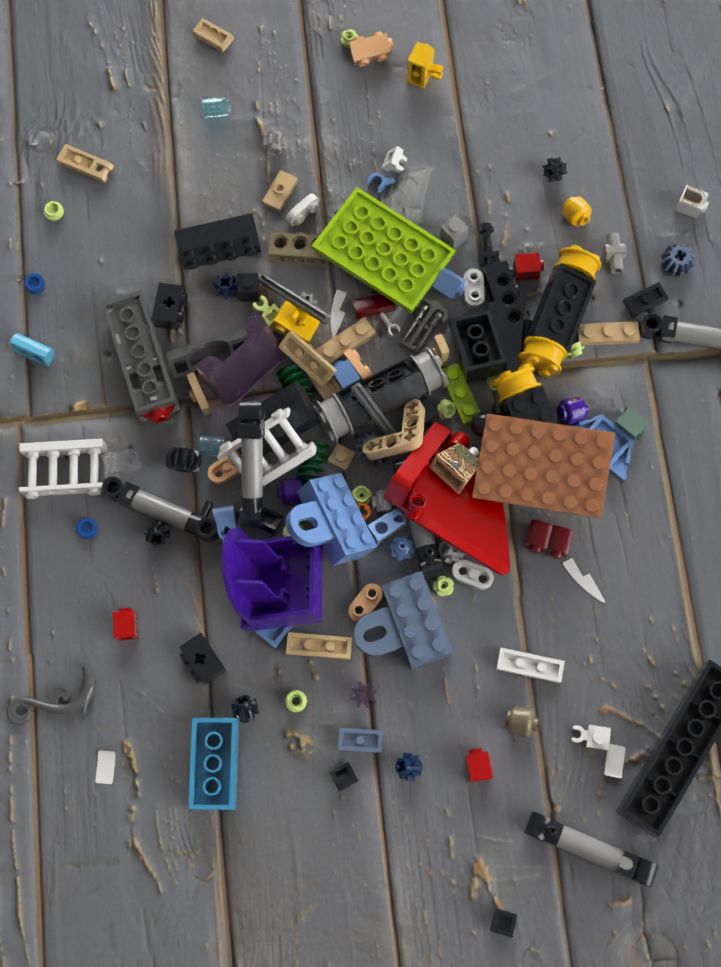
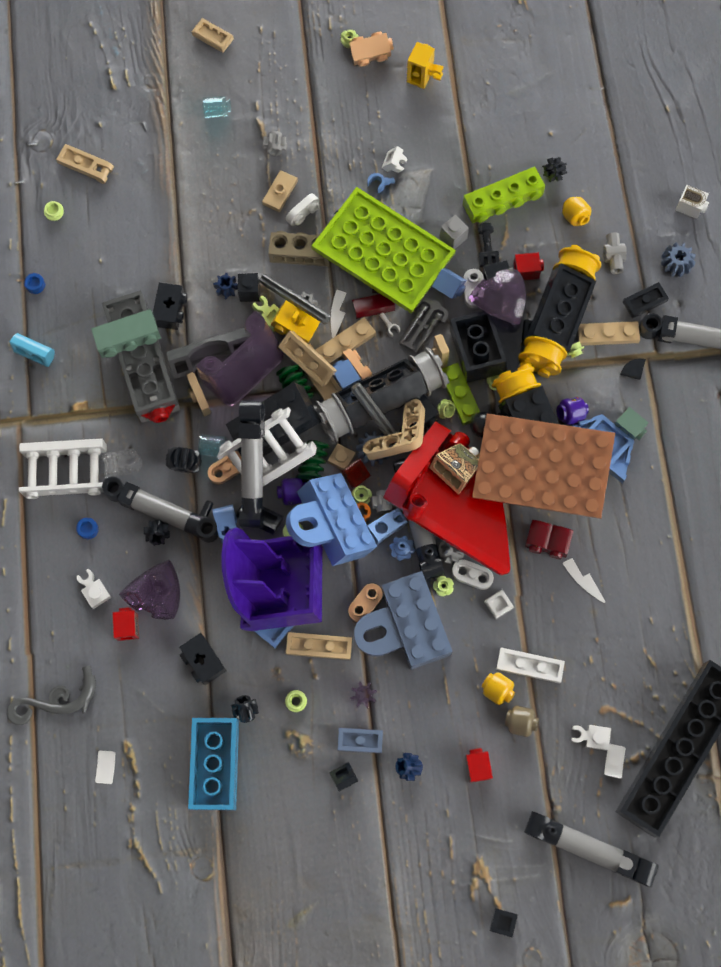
black brick [174,213,261,270] -> none
none -> white plate [77,569,111,609]
none -> sand green brick [91,309,161,358]
none -> clear purple brick [119,560,180,620]
none -> clear red plate [341,459,371,488]
none -> lime brick [463,166,545,224]
none -> clear purple brick [468,269,526,325]
none -> yellow head [482,672,515,705]
none -> white tile [484,589,514,619]
none -> black tile [620,359,646,380]

